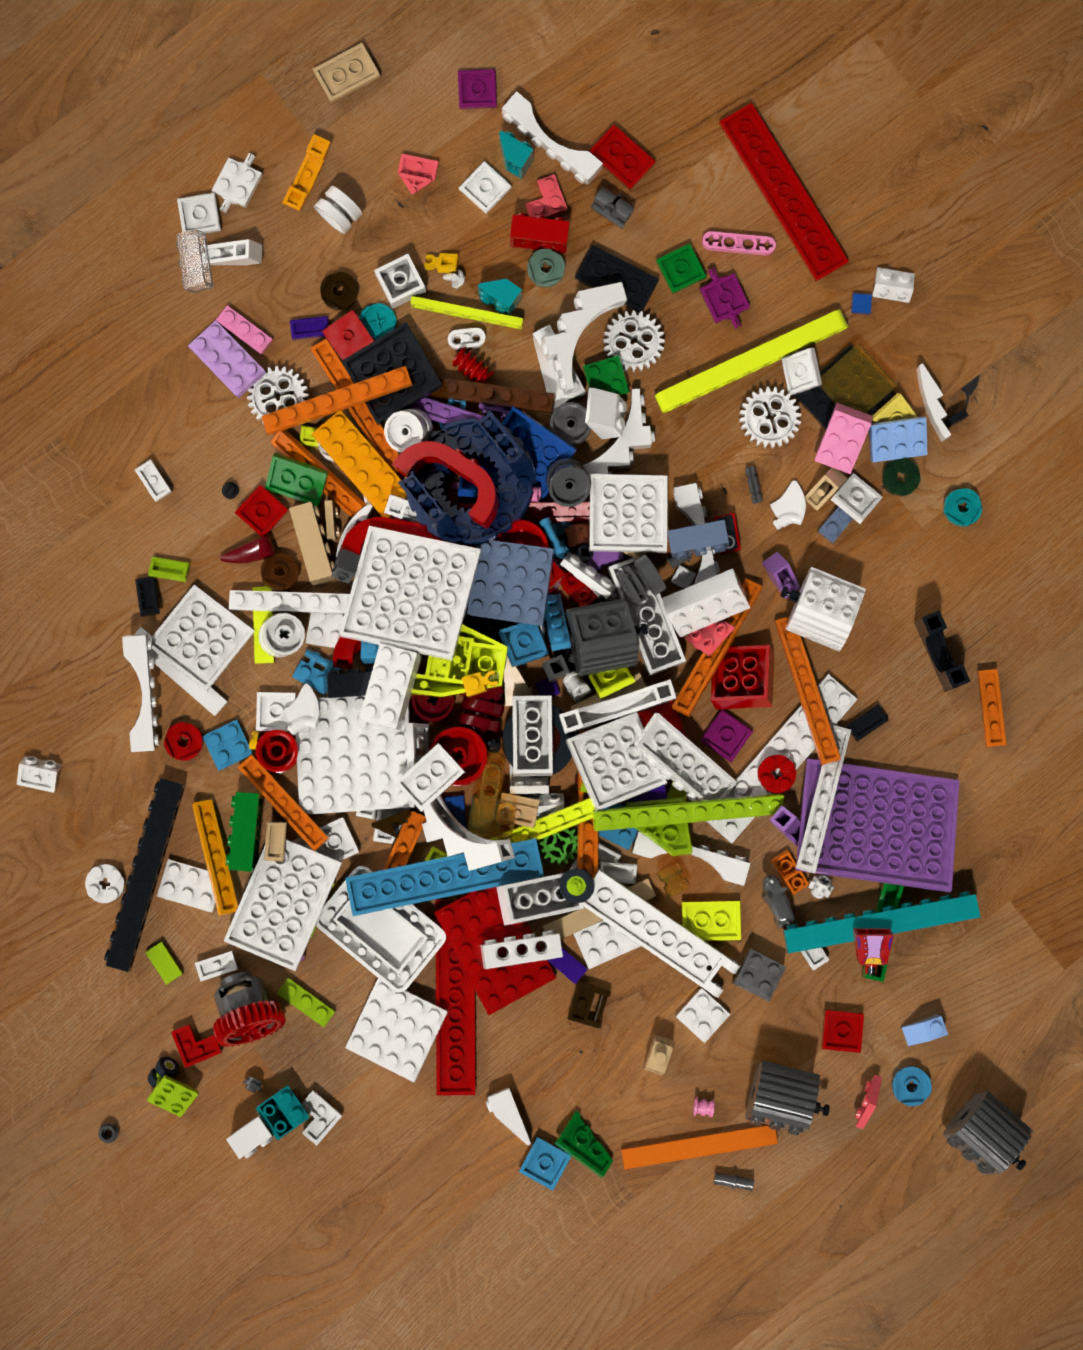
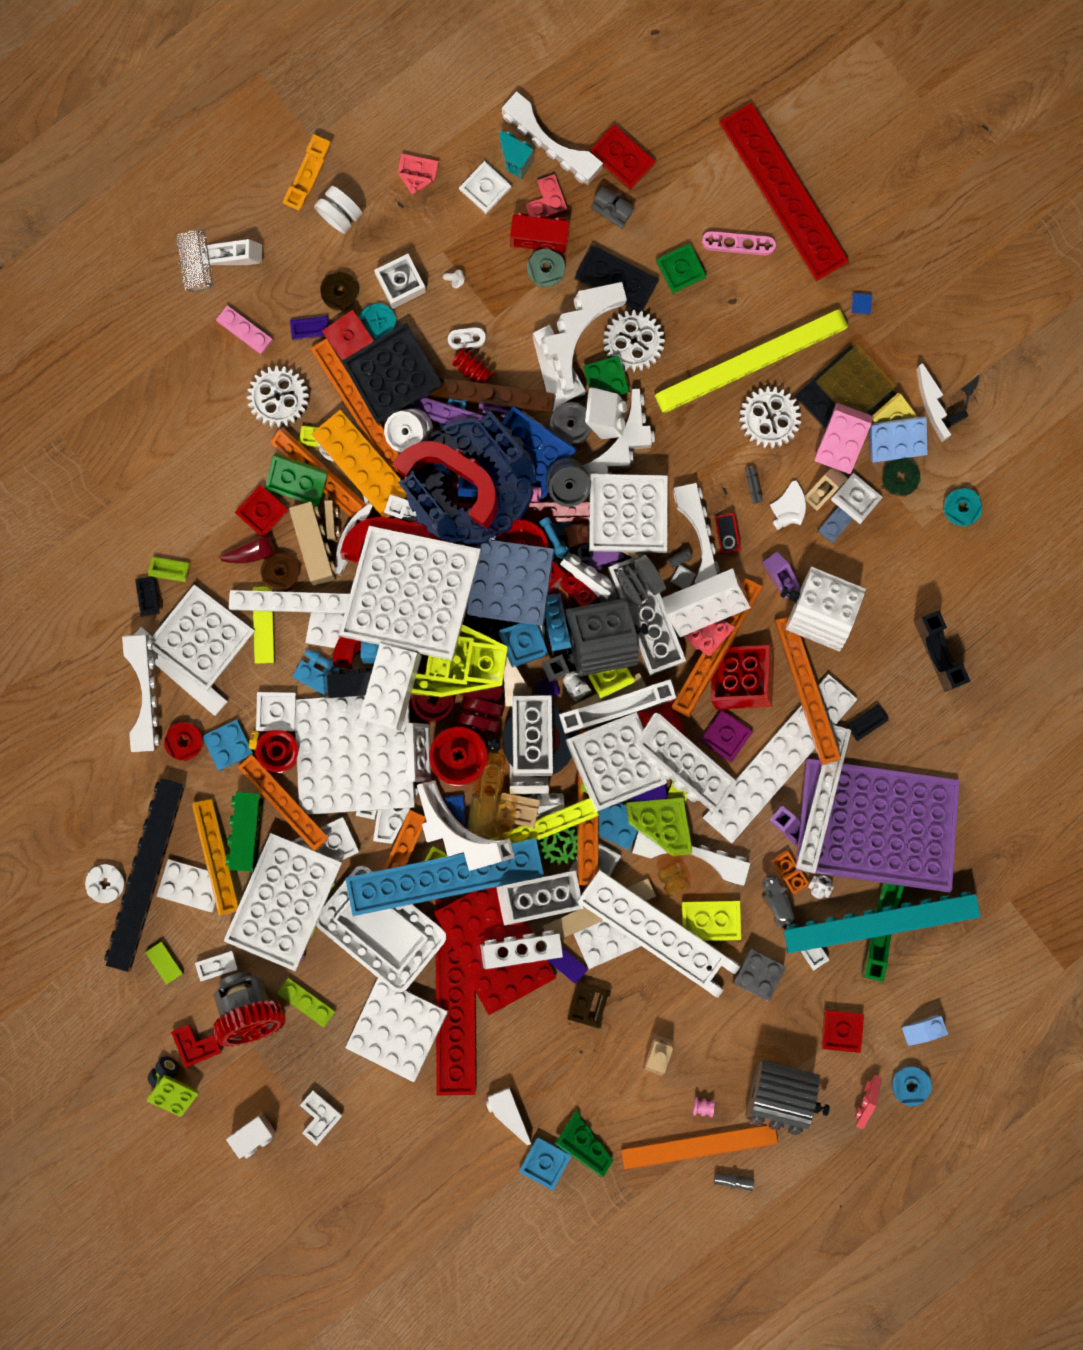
white bracket [17,756,62,793] -> none
dark grey plate [98,1123,118,1143] -> none
white plate [135,459,172,502] -> none
white plate [177,193,221,237] -> none
lavender plate [188,320,266,399] -> none
white plate [211,153,263,213] -> none
black piece [222,482,239,499] -> none
dark grey plate [243,1076,262,1093] -> none
teal slope [255,1085,310,1141] -> none
white wheel [258,613,305,658] -> none
orange plate [261,366,413,436] -> none
tan tile [264,821,287,862] -> none
white arm [283,684,320,735] -> none
tan plate [313,43,380,103] -> none
dark grey brick [331,549,360,583] -> none
dark brown slope [371,810,411,838] -> none
white plate [395,743,465,812] -> none
neon yellow tile [410,296,523,330] -> none
yellow plate [424,253,459,273] -> none
magenta tile [458,69,497,109] -> none
yellow plate [462,671,499,697] -> none
teal slope [478,279,522,316] -> none
black wheel [559,868,595,904] -> none
lime plate [593,793,784,831] -> none
white tile [598,861,637,884] -> none
sand blue brick [667,520,729,560] -> none
white plate [675,988,730,1043] -> none
magenta plate [700,268,750,329] -> none
red plate [757,755,796,793] -> none
white tile [781,348,822,395] -> none
red torso [853,928,894,975] -> none
white bracket [872,267,915,303] -> none
dark grey piece [943,1091,1033,1175] -> none
orange plate [977,669,1007,747] -> none

